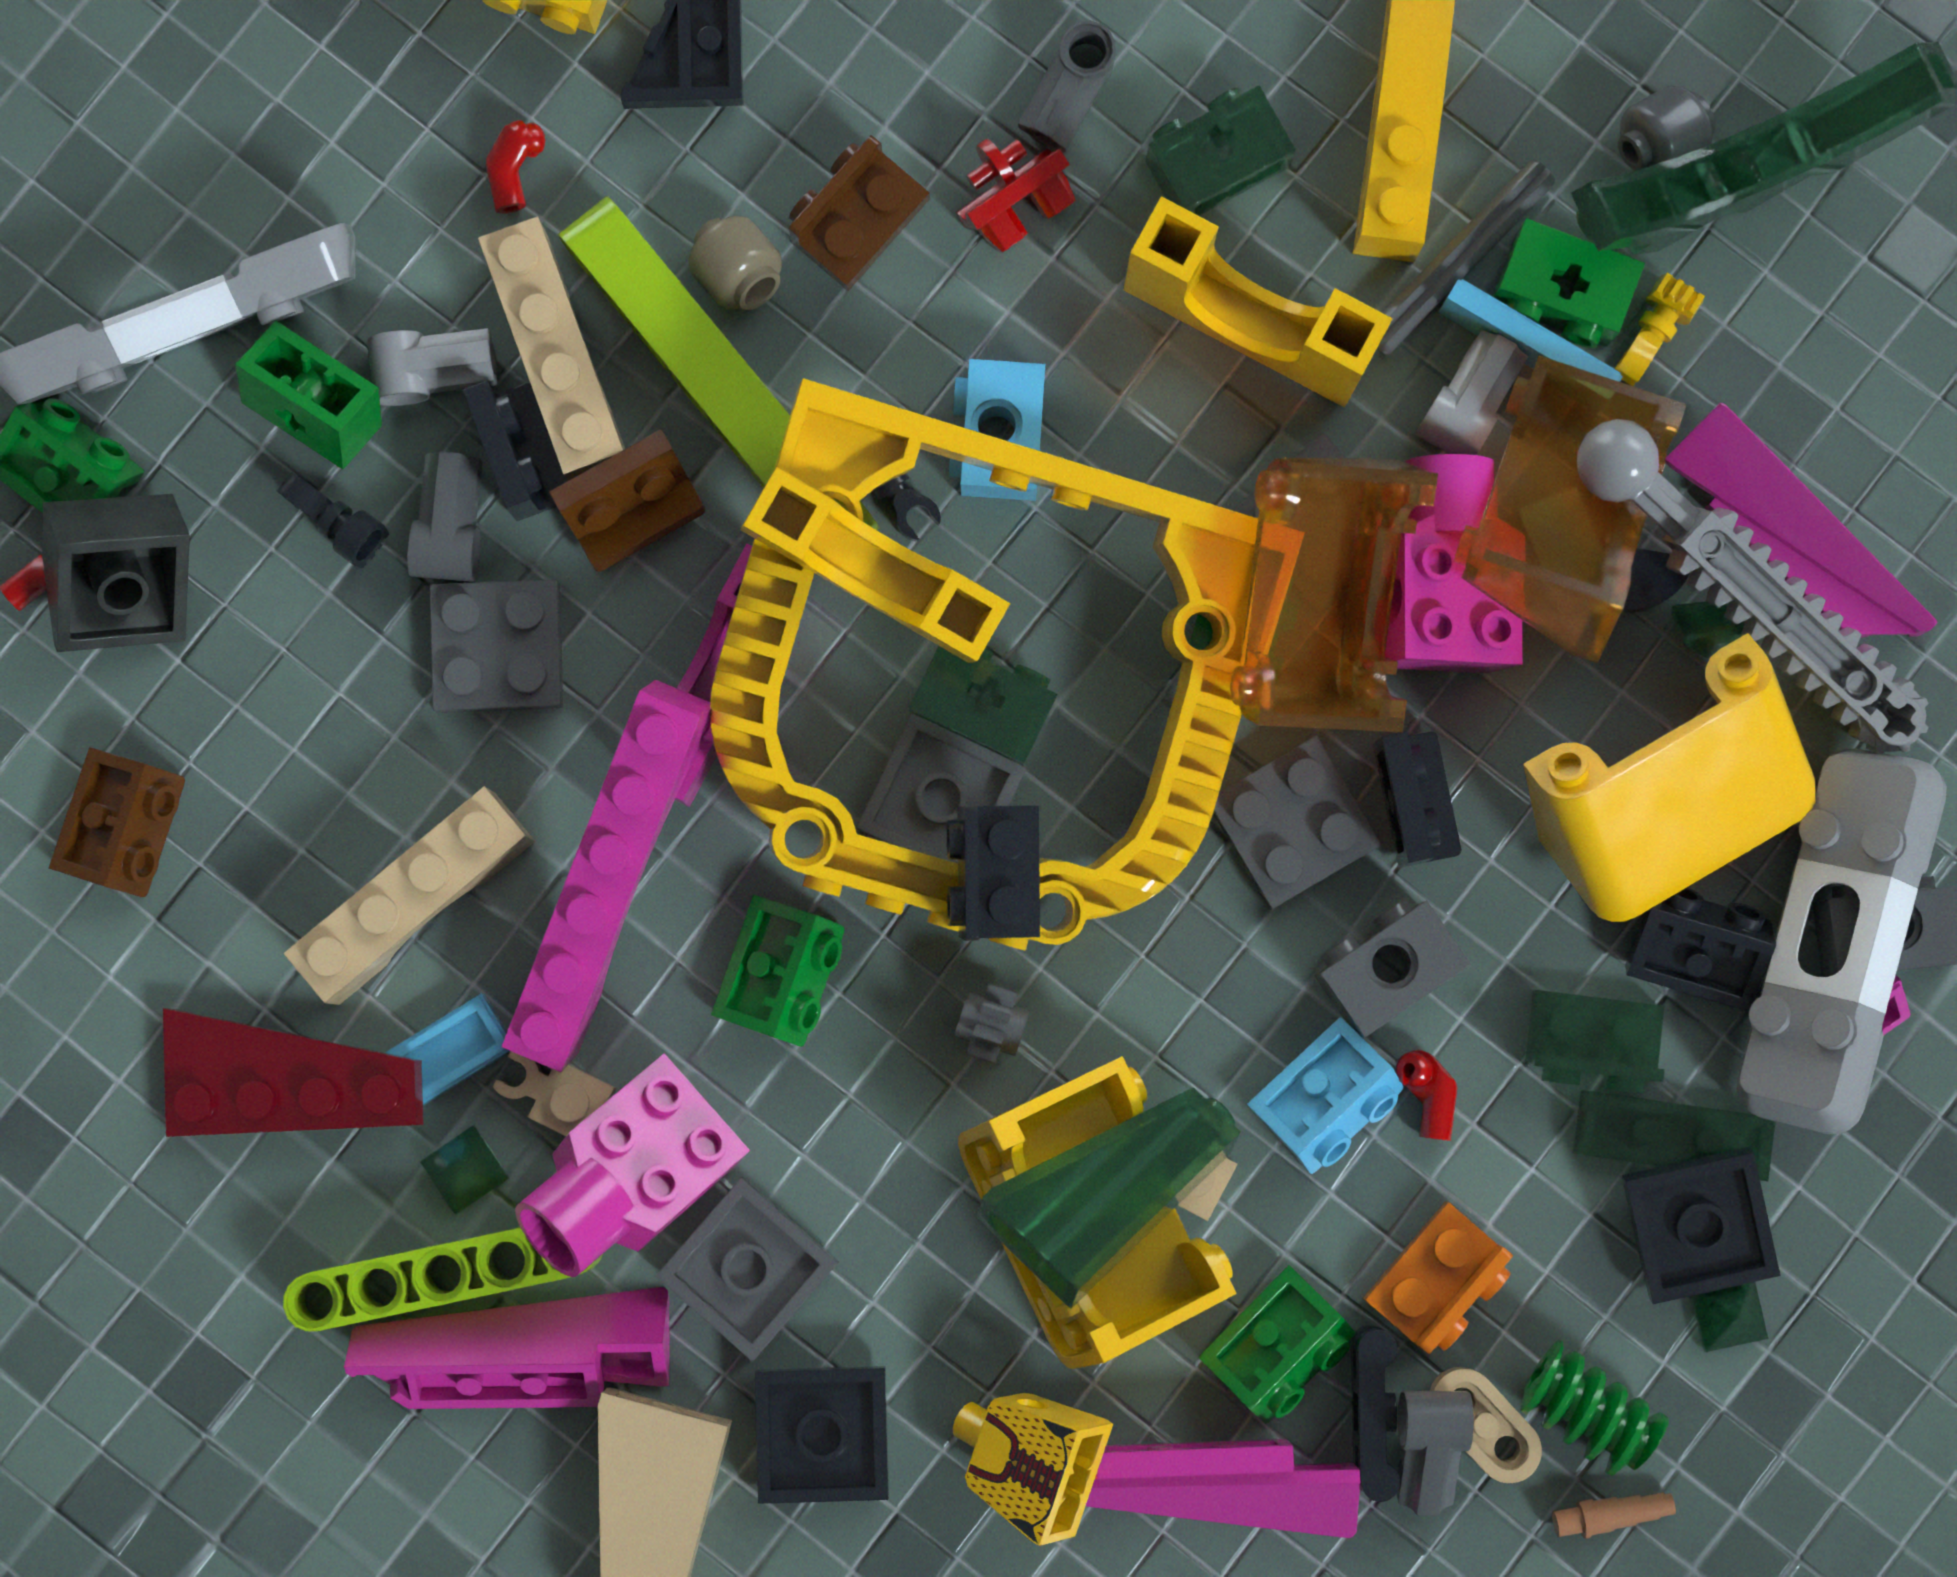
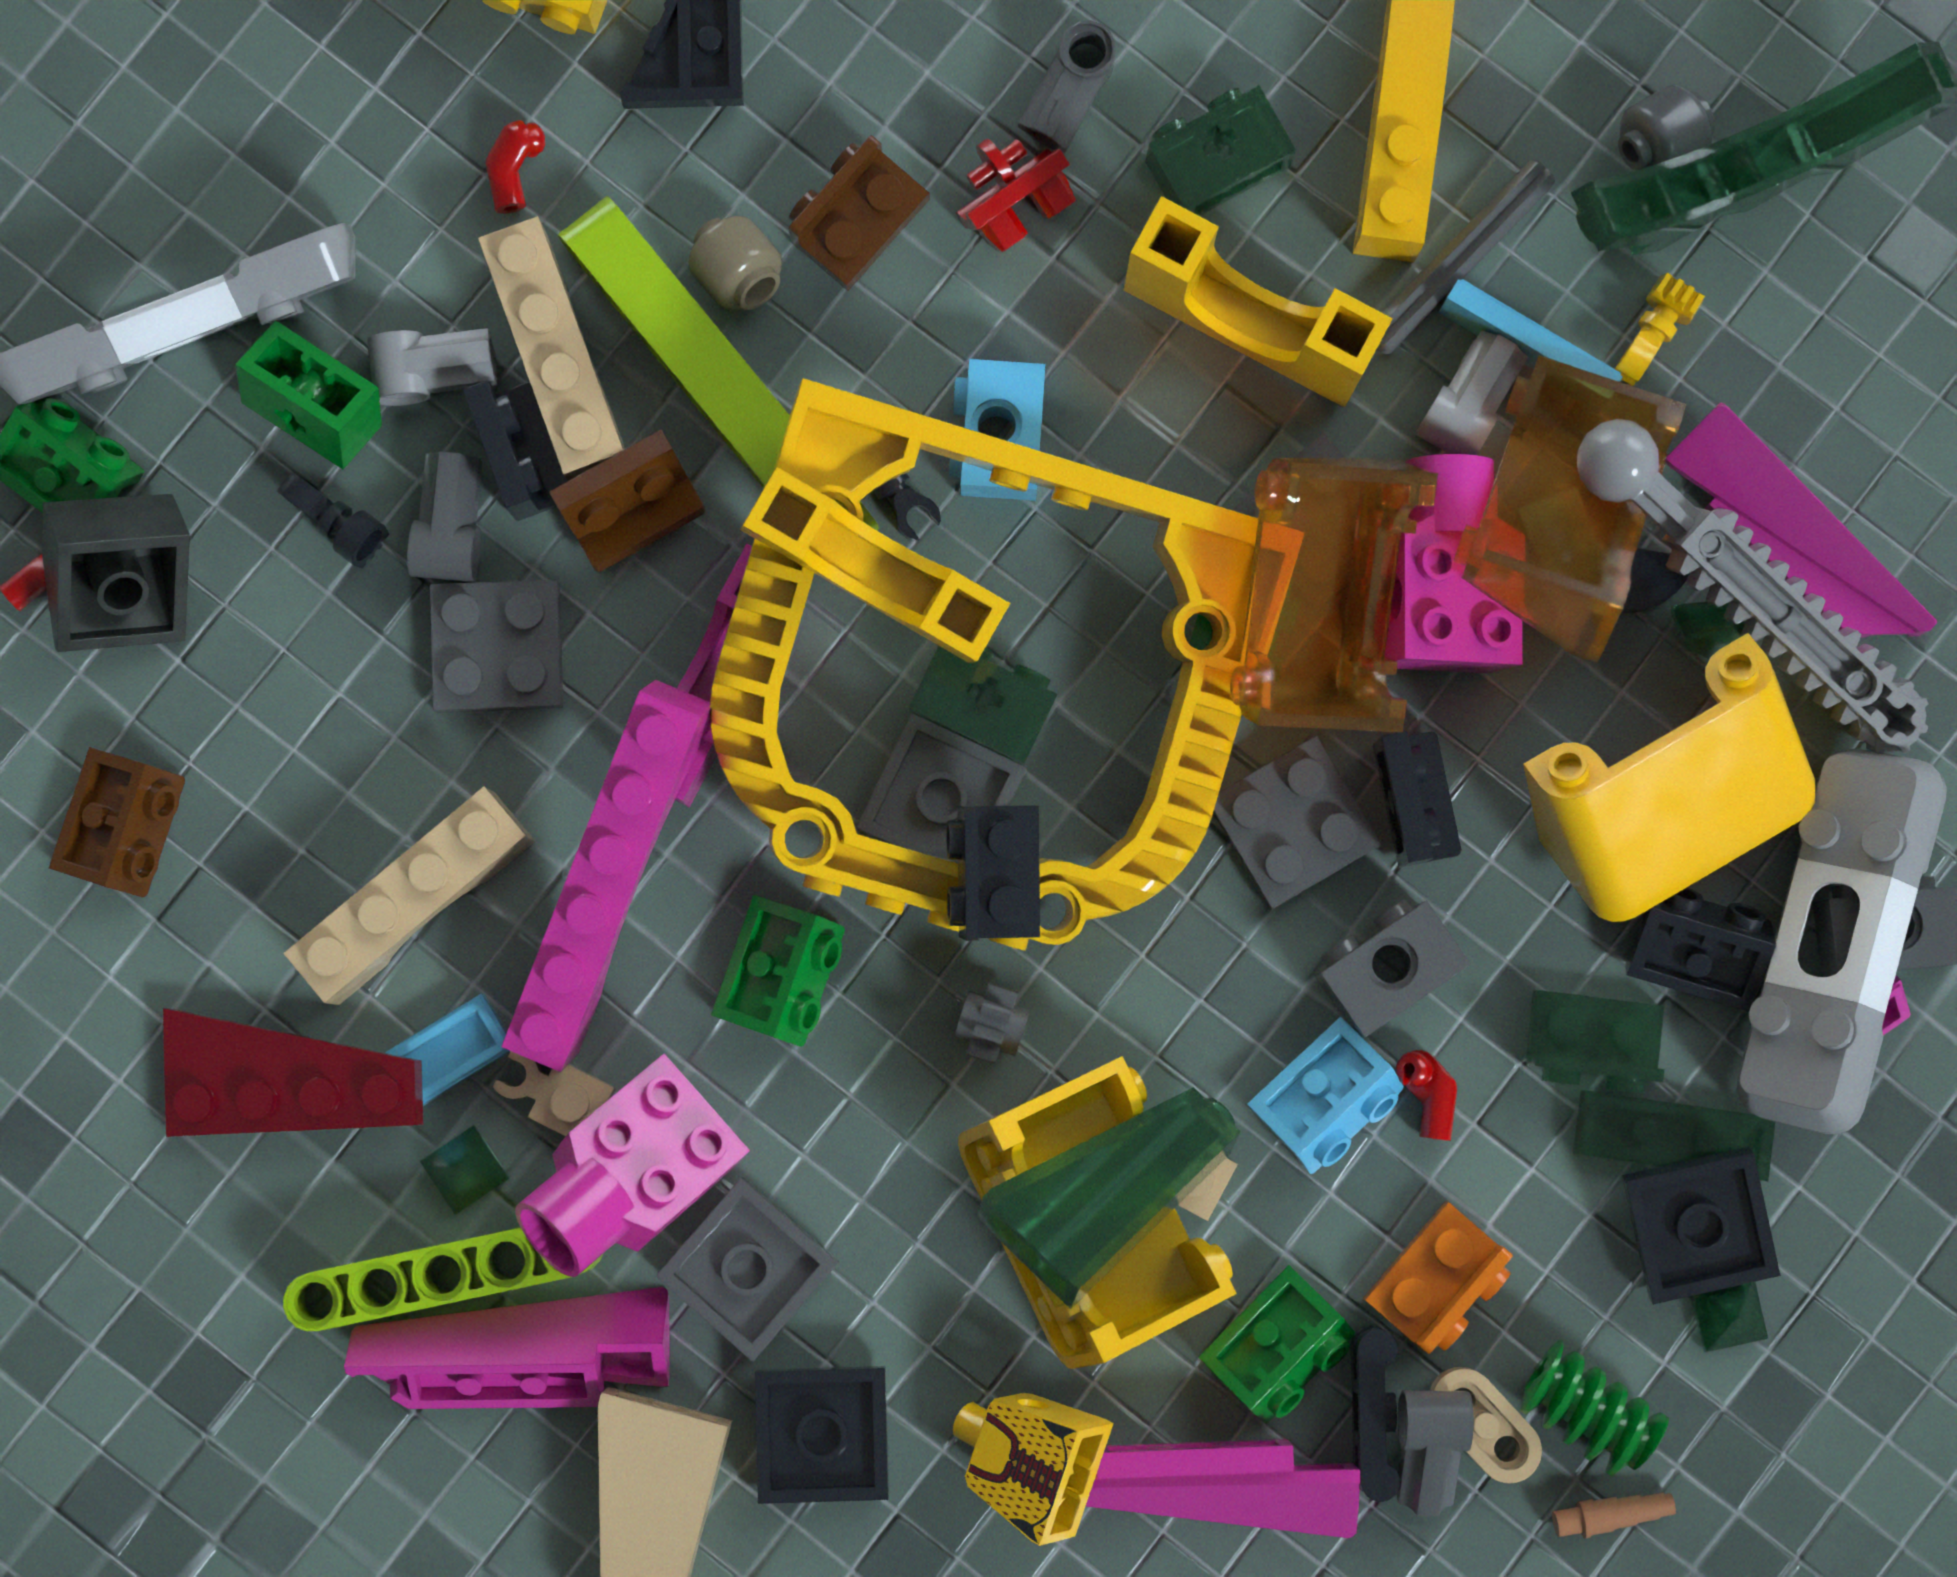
green brick [1492,218,1645,348] -> none

